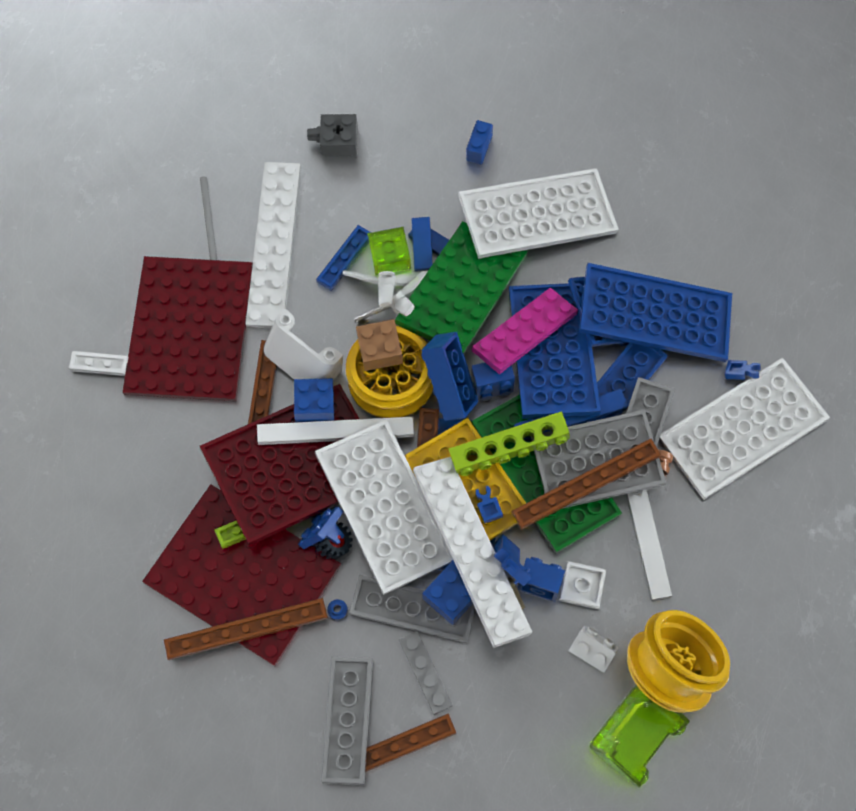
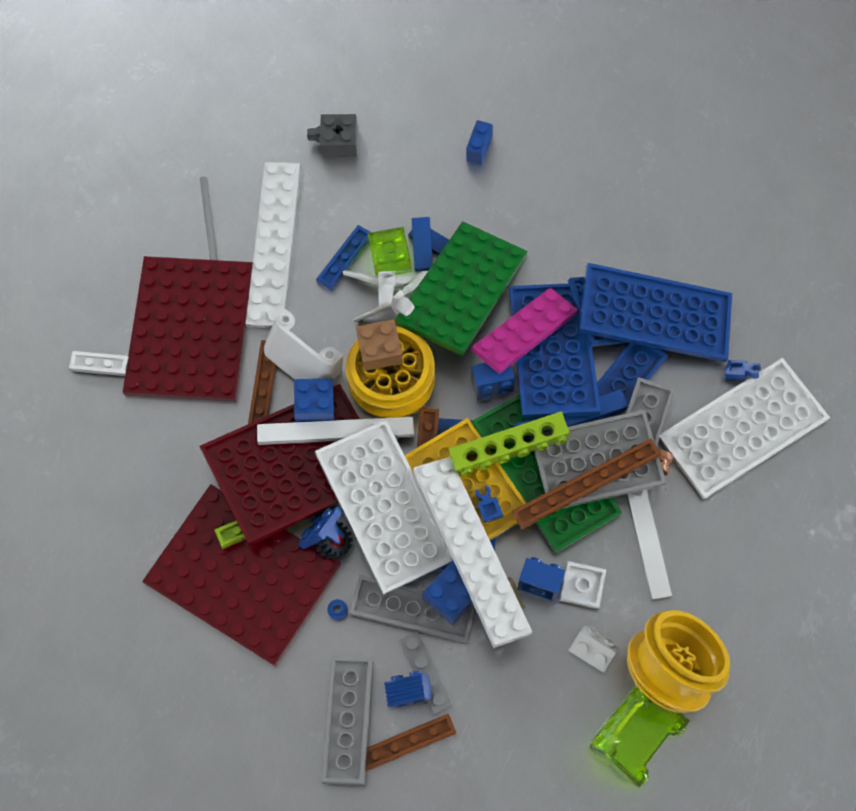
dark orange tile [164,598,328,660] -> none
blue brick [421,332,479,421] -> none
white plate [458,168,619,259] -> none
blue piece [494,534,532,586] -> none
none -> blue brick [384,671,433,708]

